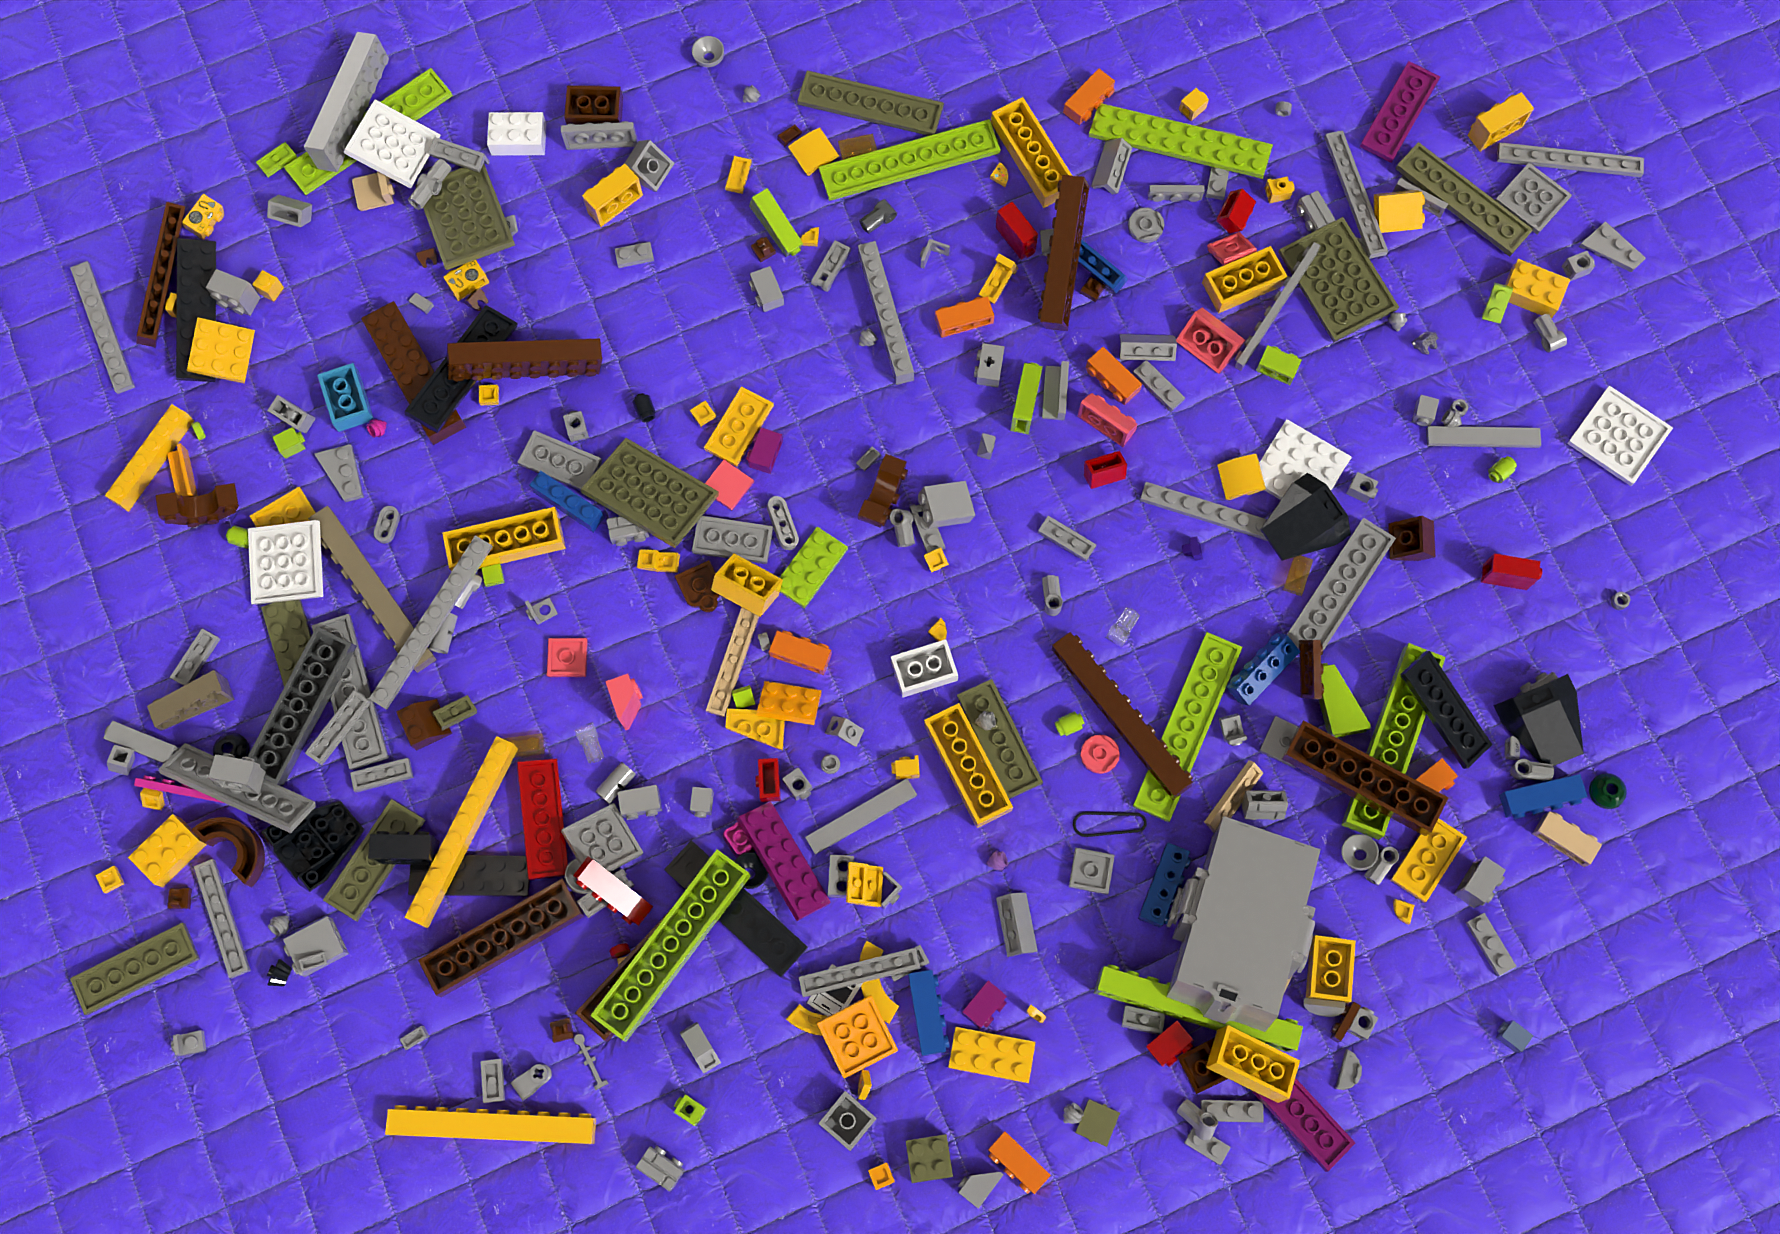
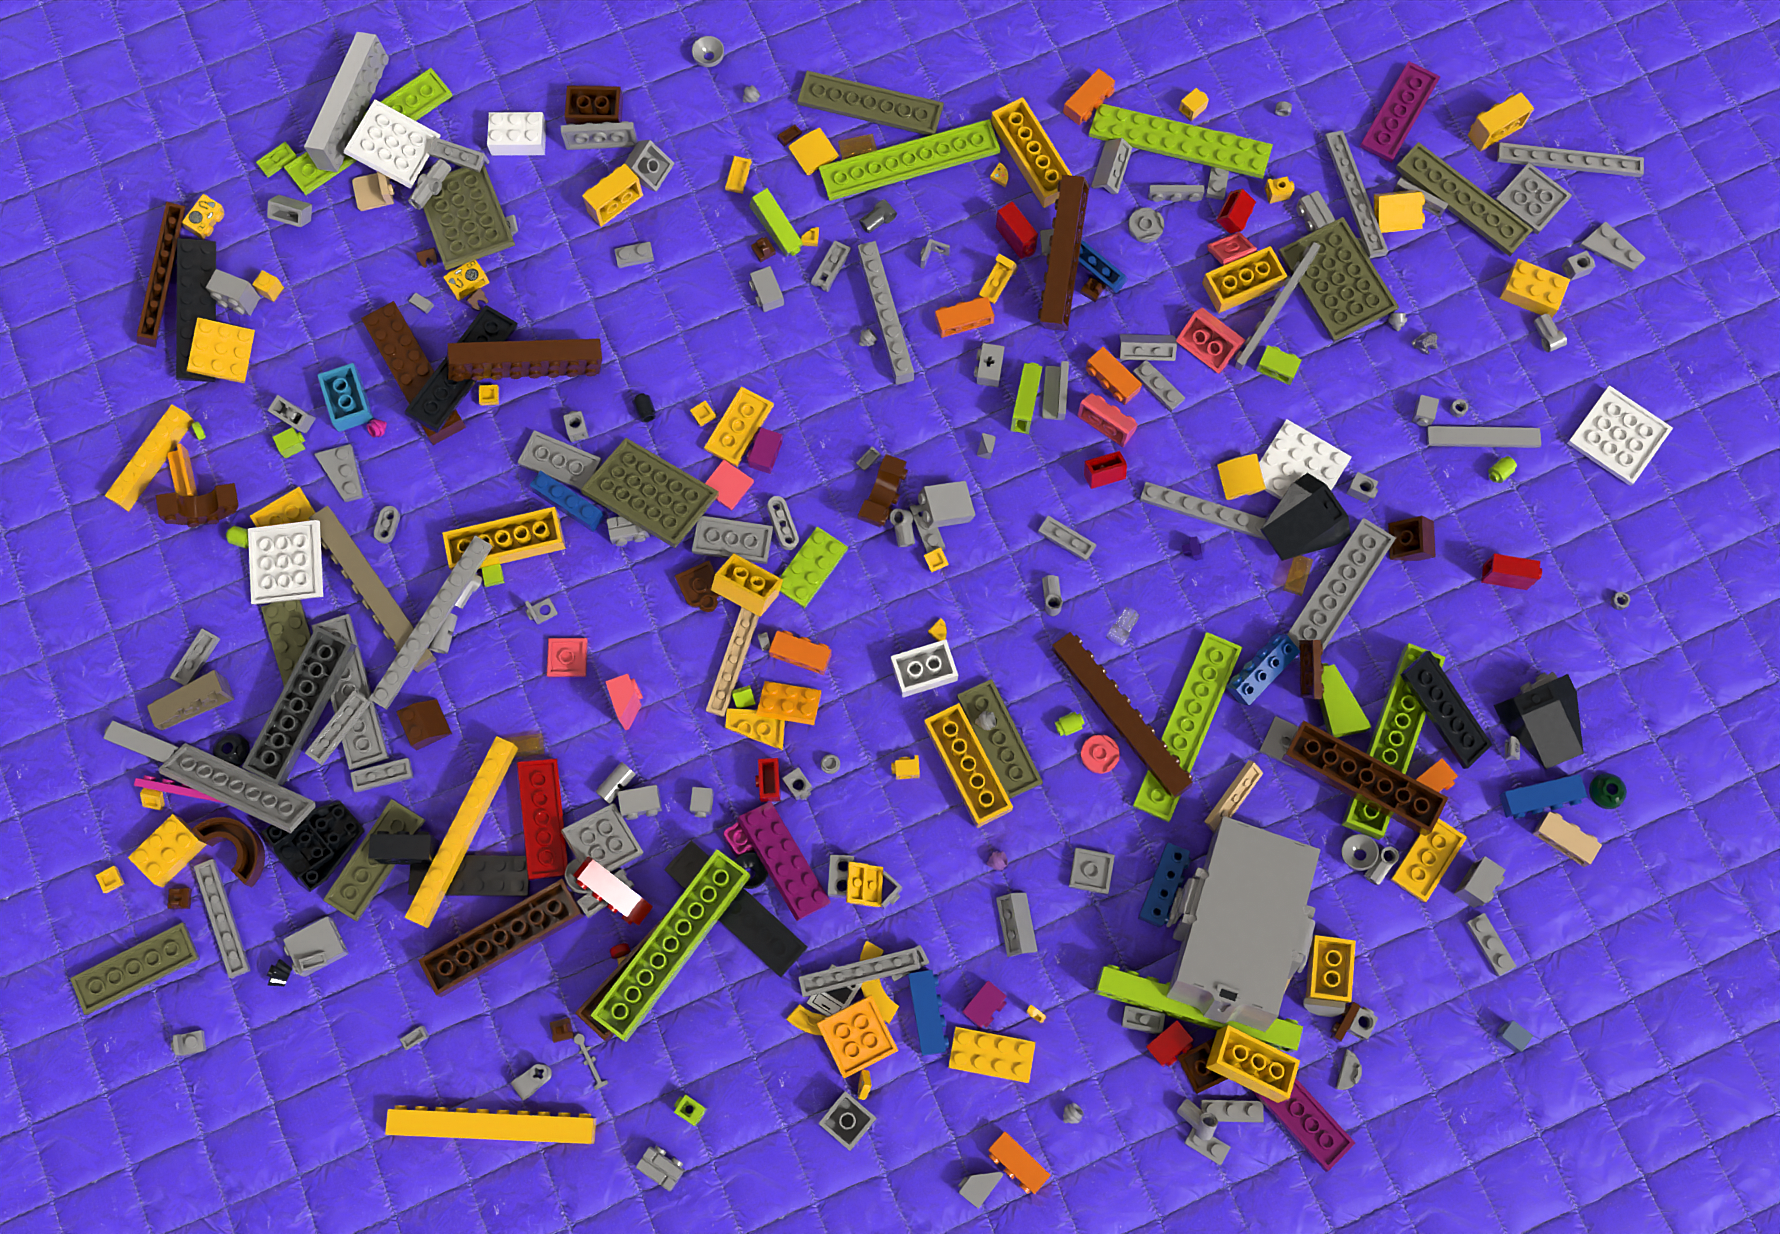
light grey plate [70,261,135,394] -> none
light grey brick [107,745,135,776] -> none
yellow plate [165,293,177,318] -> none
light grey brick [208,753,266,794] -> none
light grey plate [268,915,289,936] -> none
olive plate [433,695,477,731] -> none
light grey plate [481,1059,505,1103] -> none
clear piece [574,722,605,764] -> none
yellow slope [637,550,680,573] -> none
light grey slope [679,1022,721,1074] -> none
light grey tile [805,778,917,855] -> none
light grey bracket [825,716,864,747] -> none
light orange plate [868,1162,895,1190] -> none
olive brick [906,1134,953,1183] -> none
black piece [1073,812,1147,837] -> none
olive piece [1075,1099,1120,1147] -> none
light grey bracket [1219,713,1247,746] -> none
light grey brick [1242,790,1288,820] -> none
yellow tile [1393,899,1415,925] -> none
light grey plate [1441,409,1462,428] -> none
lime plate [1482,282,1513,323] -> none
light grey piece [1510,759,1554,782] -> none

